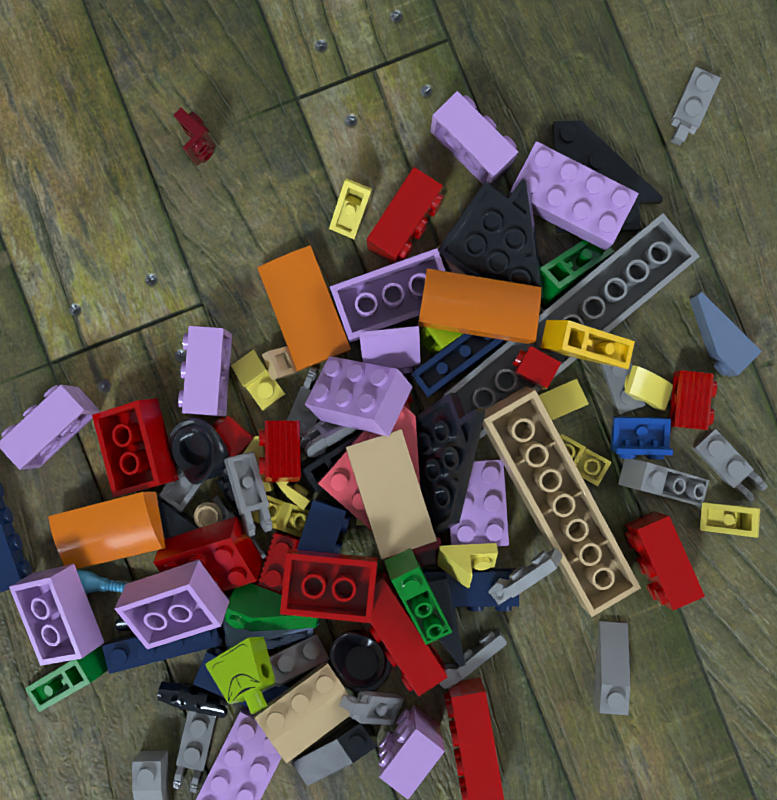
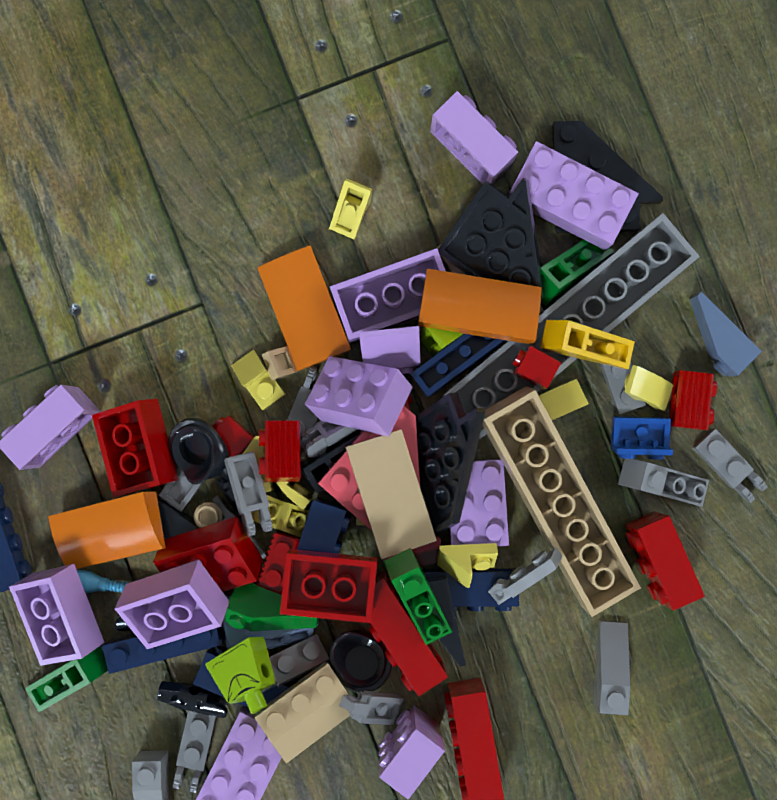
dark red bracket [173,107,216,166] -> none
lavender brick [178,326,232,416] -> none
black slope [292,719,377,786] -> none
red brick [367,167,444,265] -> none
light grey hinge [440,629,507,689] -> none
light yellow slope [560,434,612,487] -> none
light grey hinge [670,67,721,146] -> none
light yellow slope [700,502,760,538] -> none

